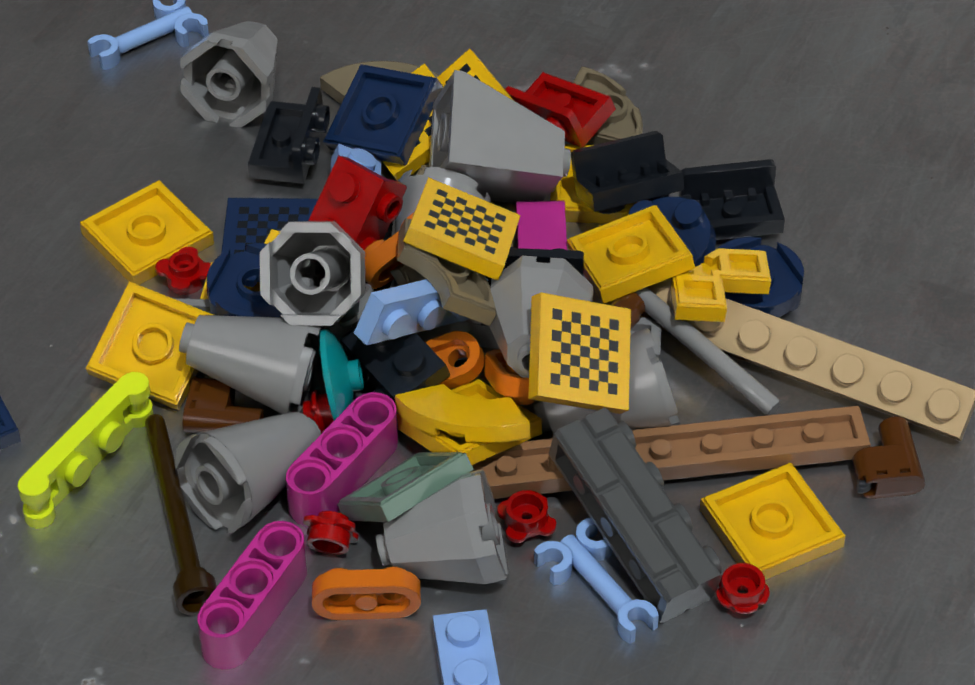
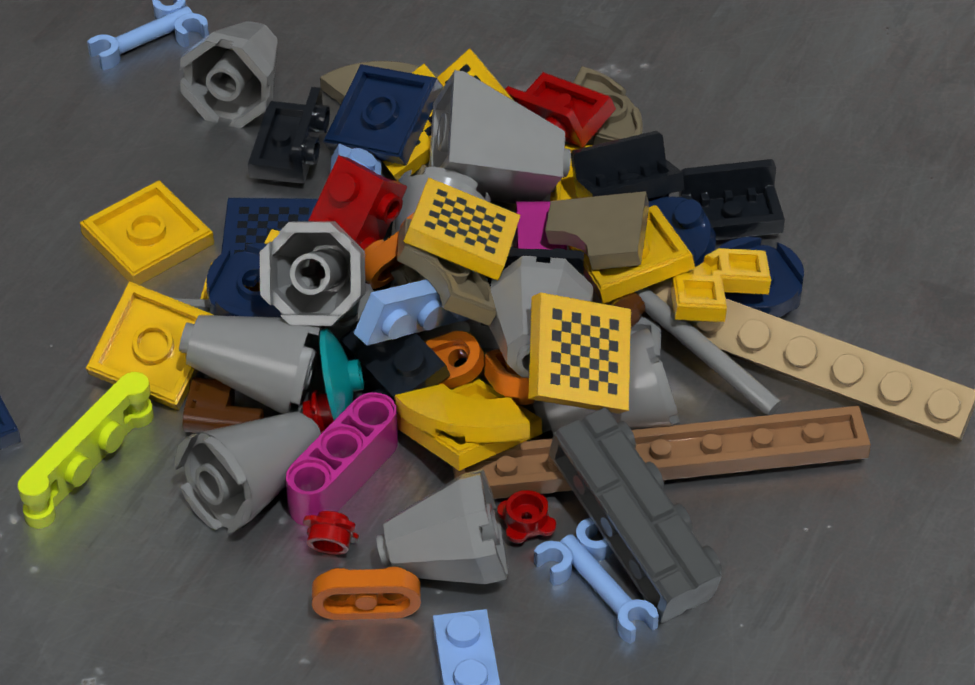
dark brown piece [145,414,217,616] -> none
red plate [155,247,211,295] -> none
dark pink beam [197,521,307,670] -> none
sand green tile [337,452,474,522] -> none
yellow tile [699,463,846,580] -> none
red plate [716,563,770,614] -> none
reddish brown piece [853,416,925,499] -> none
none -> dark tan tile [545,191,649,270]

